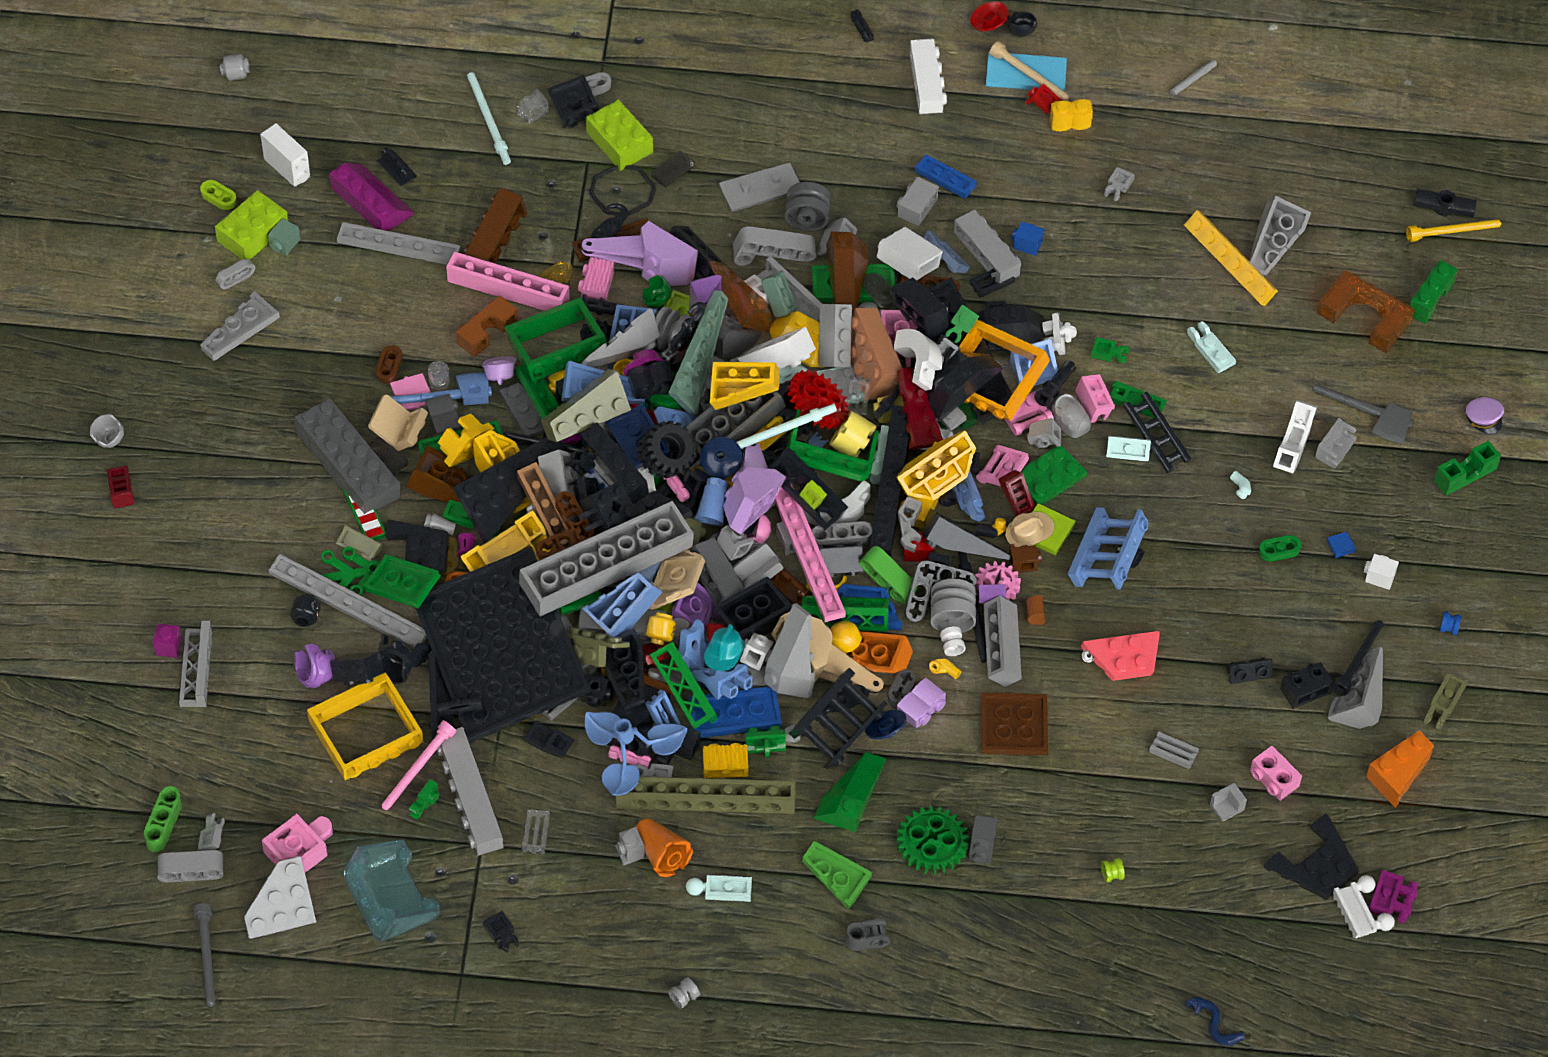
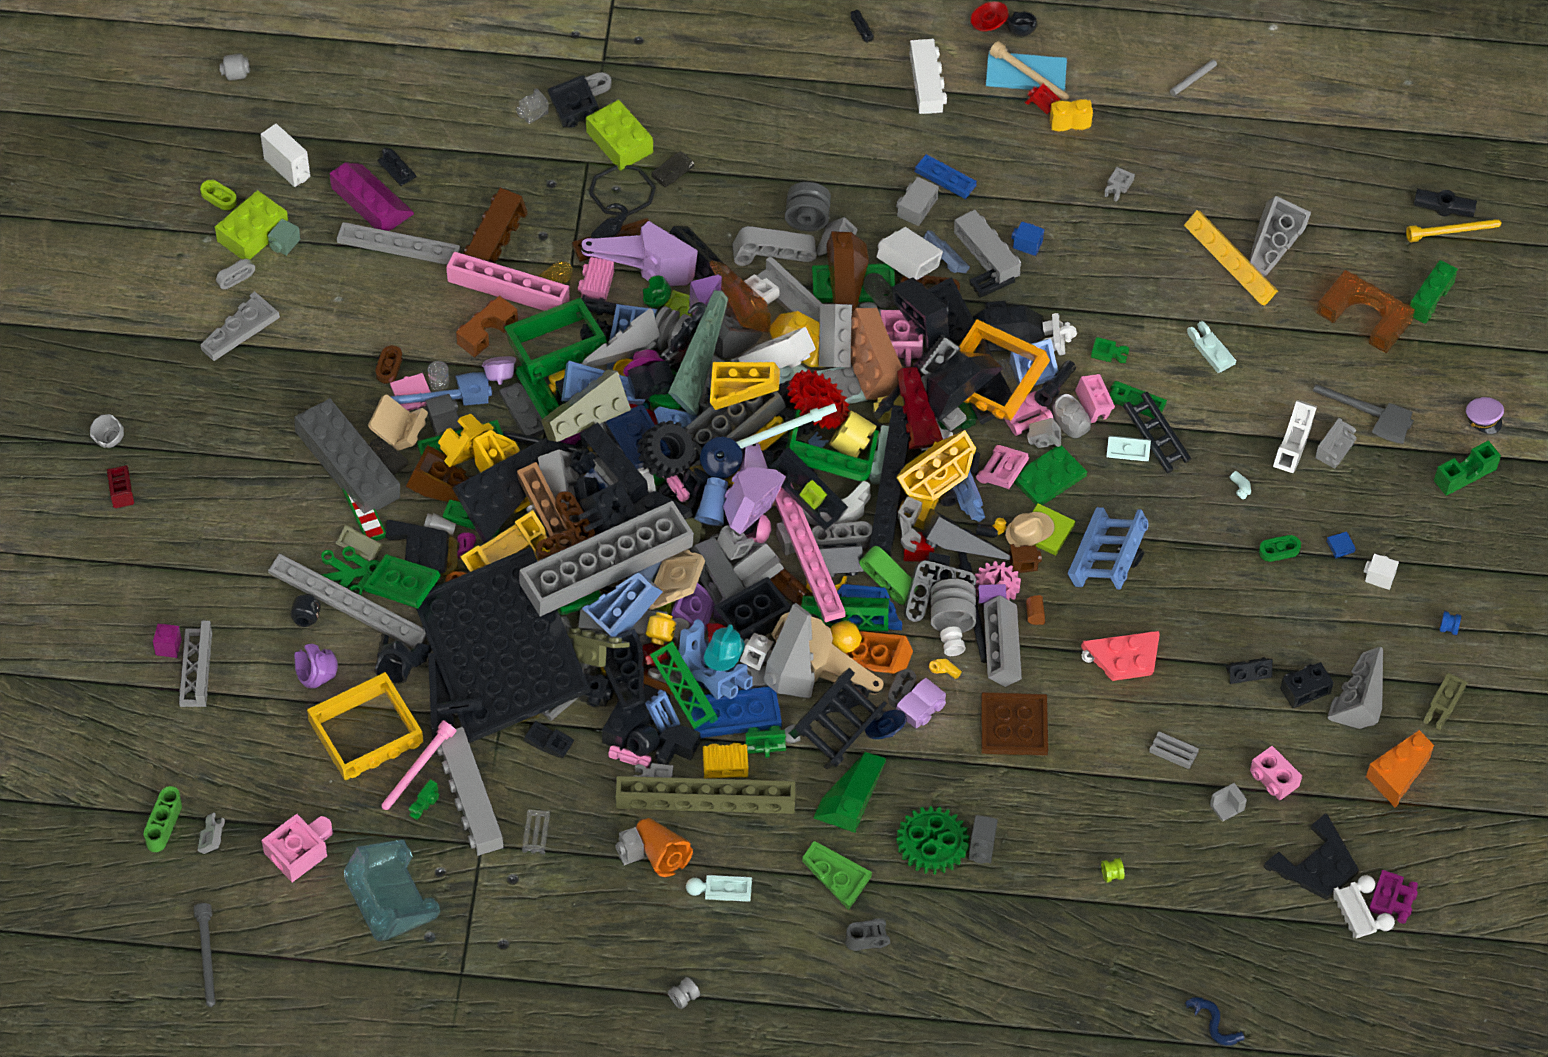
light grey beam [158,850,223,882] -> none
plate [244,856,316,939] -> none
black brick [330,652,384,685] -> none
light aqua bar [467,72,511,165] -> none
black plate [483,911,519,953] -> none
medium blue plant [585,712,687,796] -> none
light grey piece [719,162,800,212] -> none
sand green slope [761,270,797,318] -> none
clear tile [847,375,871,415] -> none
white arch [894,329,942,391] -> none
green plate [945,305,979,344] -> none
dark red slope [998,470,1035,516] -> none
black piece [1332,620,1383,696] -> none

